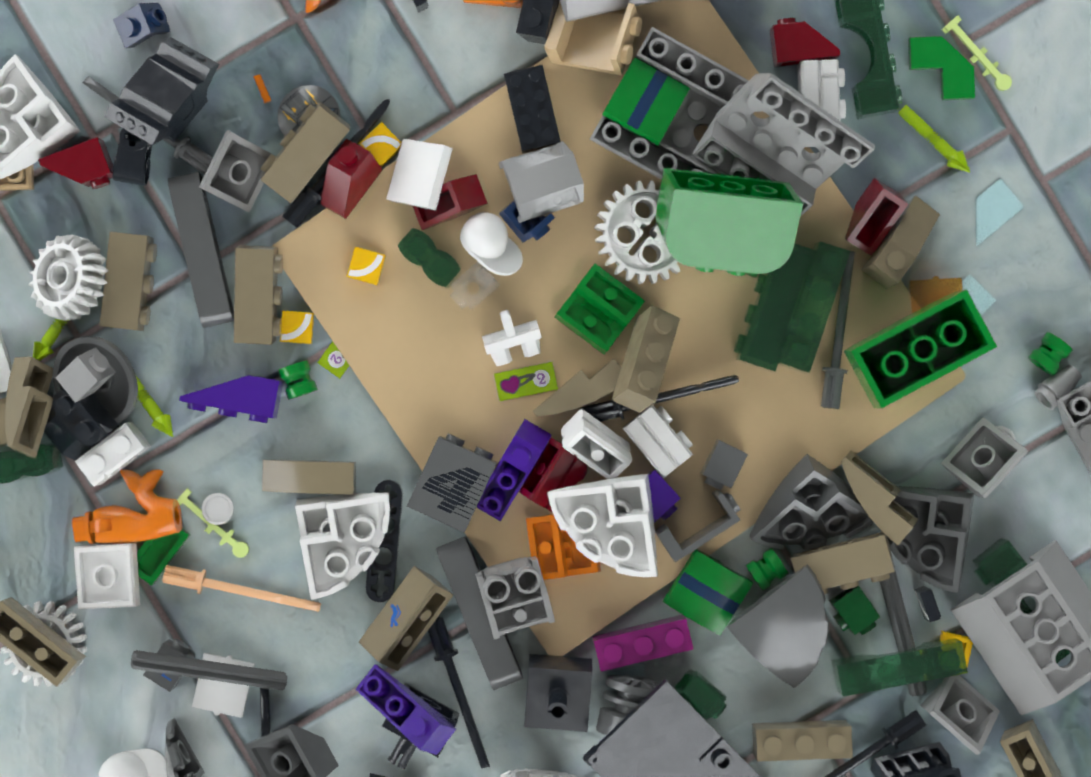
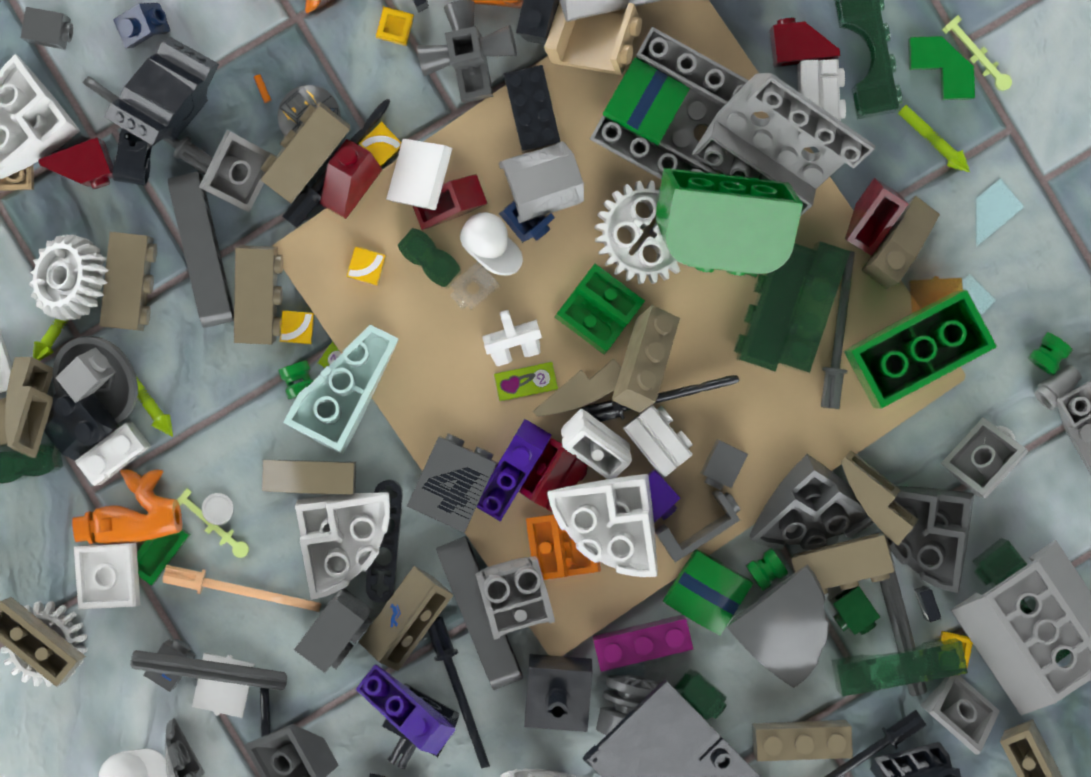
dark purple slope [179,375,284,423] -> none
none -> dark grey brick [20,7,73,50]
none -> light aqua wedge [283,324,399,455]
none -> dark grey brick [294,588,373,673]
none -> yellow tile [375,6,414,46]
none -> dark grey brick [417,0,517,103]

